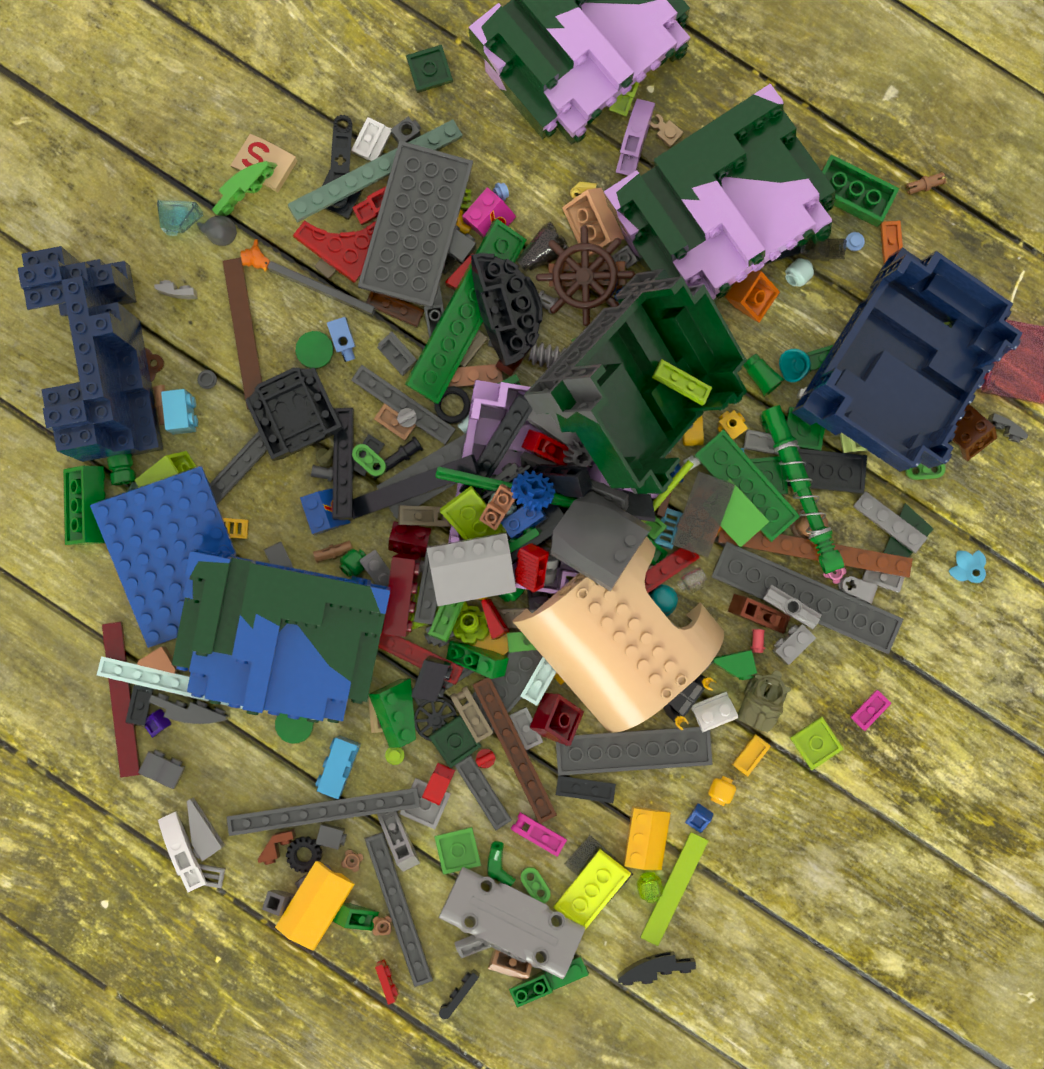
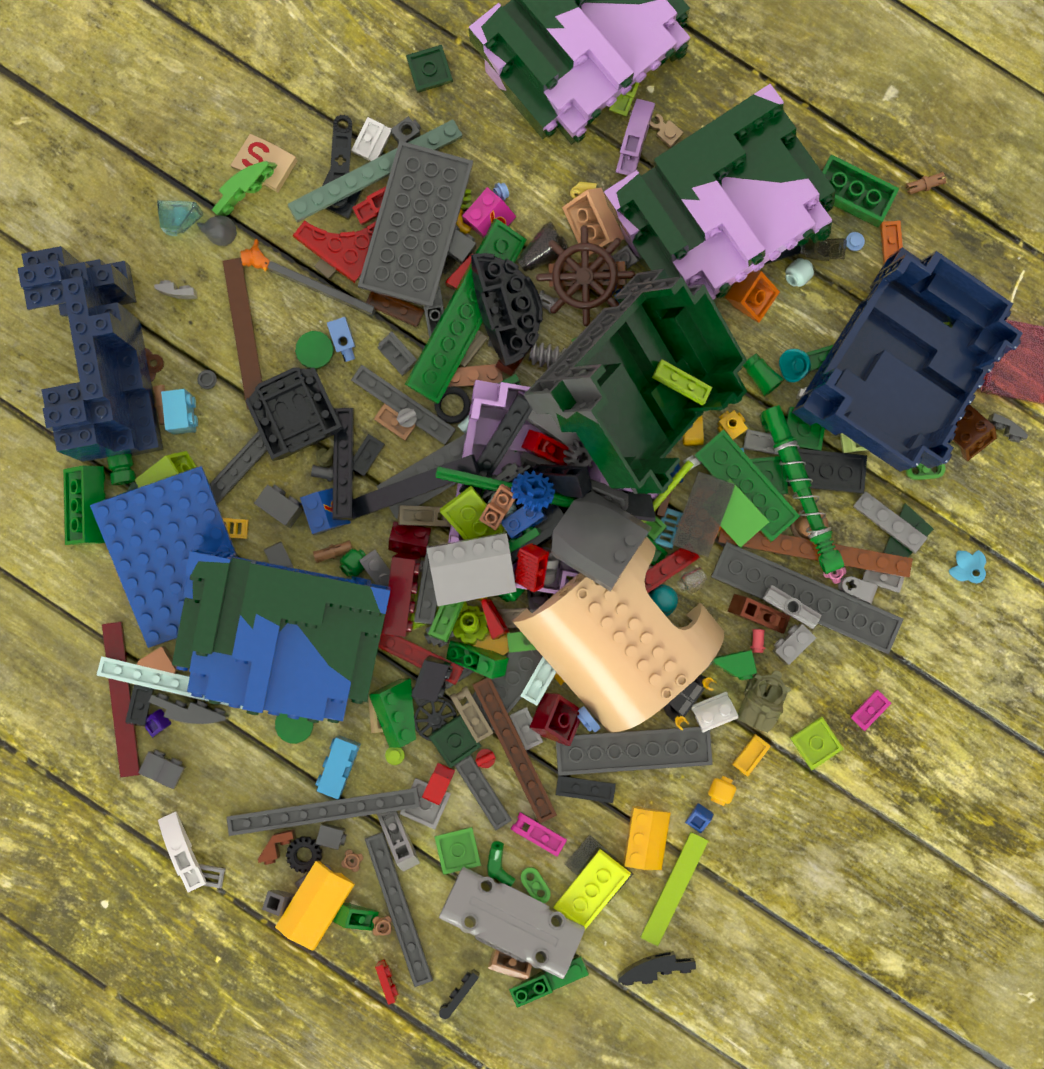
light grey slope [187,797,226,861] -> none
bright green plate [352,444,387,477] -> none
black pin [372,436,424,480] -> none
light grey plate [454,935,490,958] -> none
clear neon green head [636,872,663,903] -> none
none -> dark grey brick [254,484,304,528]
none -> medium blue plate [577,706,601,732]

